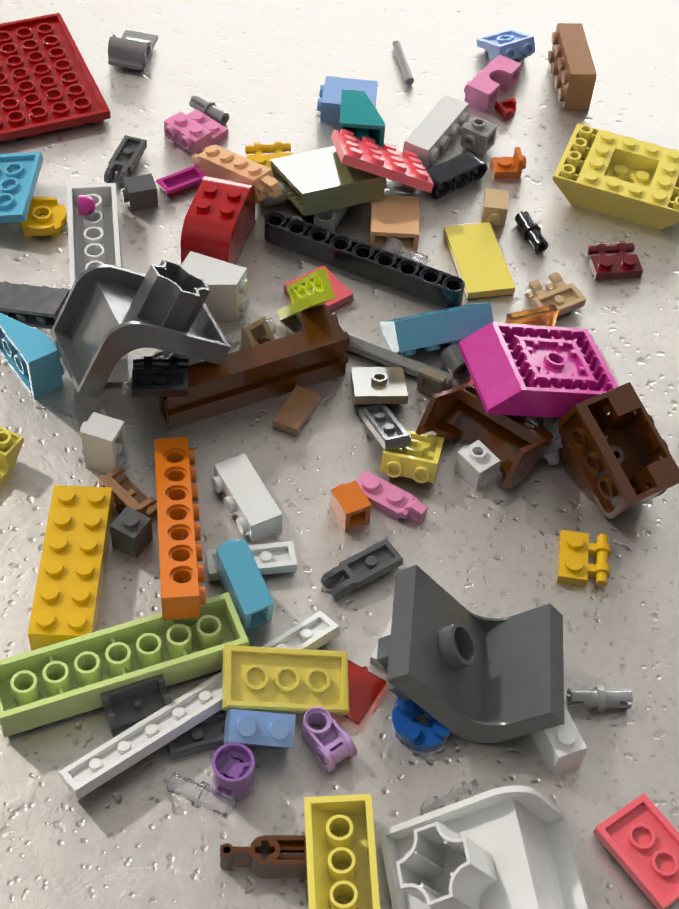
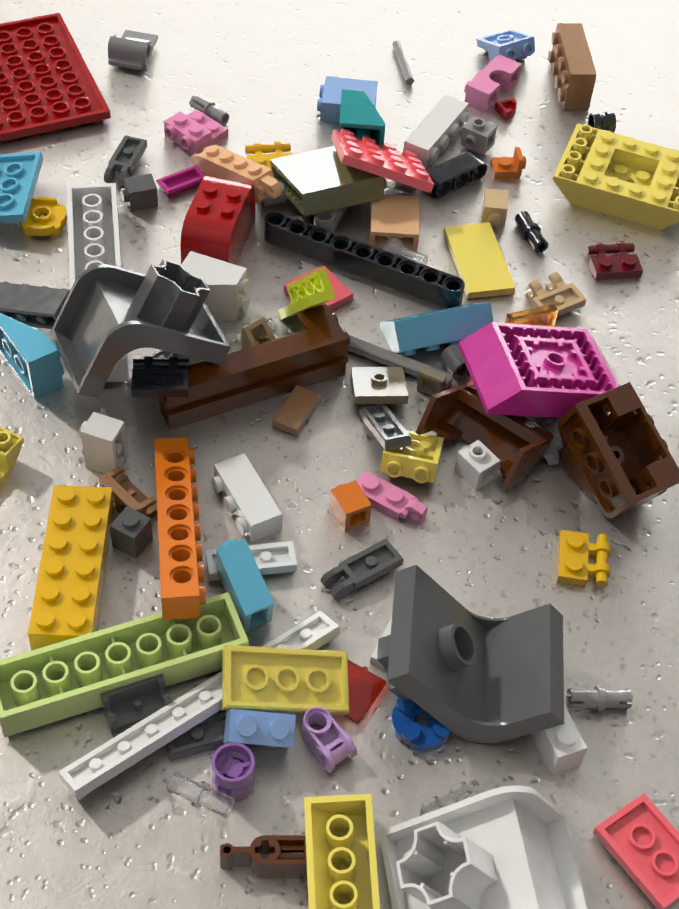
dark pink hinge [78,195,96,215] -> none
none -> black wheel [588,111,616,133]

